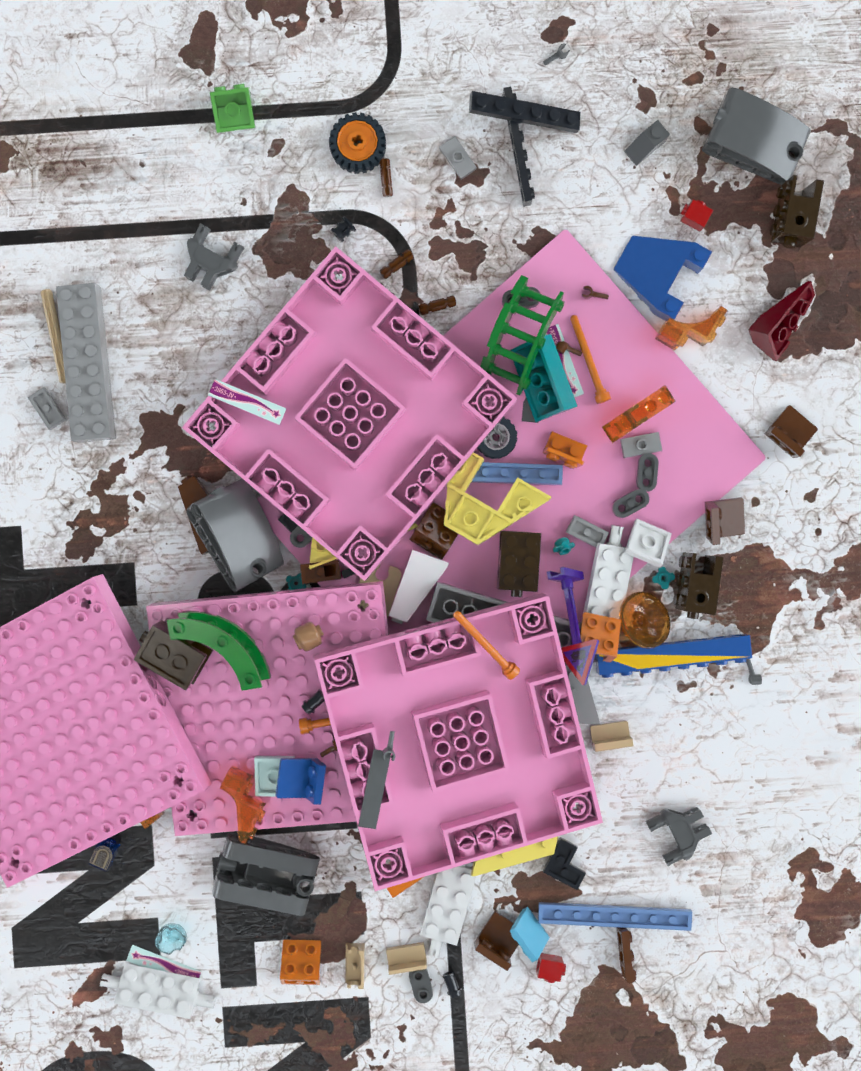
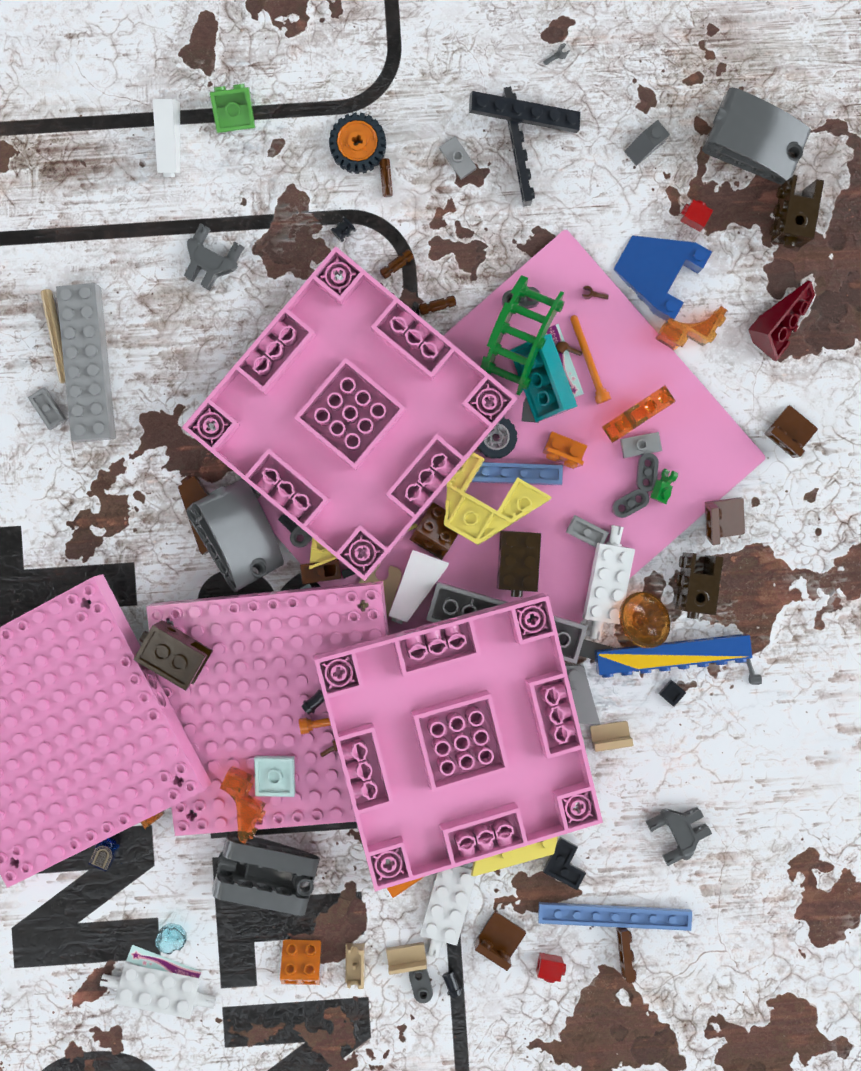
green fence [167,611,271,691] -> none
sticker [208,379,286,425] -> none
blue bracket [275,758,326,805] -> none
teal plate [286,573,307,590] -> none
medium nougat head [293,622,324,652] -> none
dark grey sticker [358,749,391,829] -> none
dark grey hand [382,731,395,761] -> none
orange piece [453,611,520,680] -> none
medium azure tile [510,907,550,962] -> none
dark purple piece [547,567,599,685] -> none
teal plate [553,537,575,555] -> none
orange bracket [580,612,621,662] -> none
white tile [624,519,672,568] -> none
teal plate [652,567,675,589] -> none
none -> white slope [153,99,180,177]
none -> green plate [650,469,678,504]
none -> black tile [659,680,686,707]

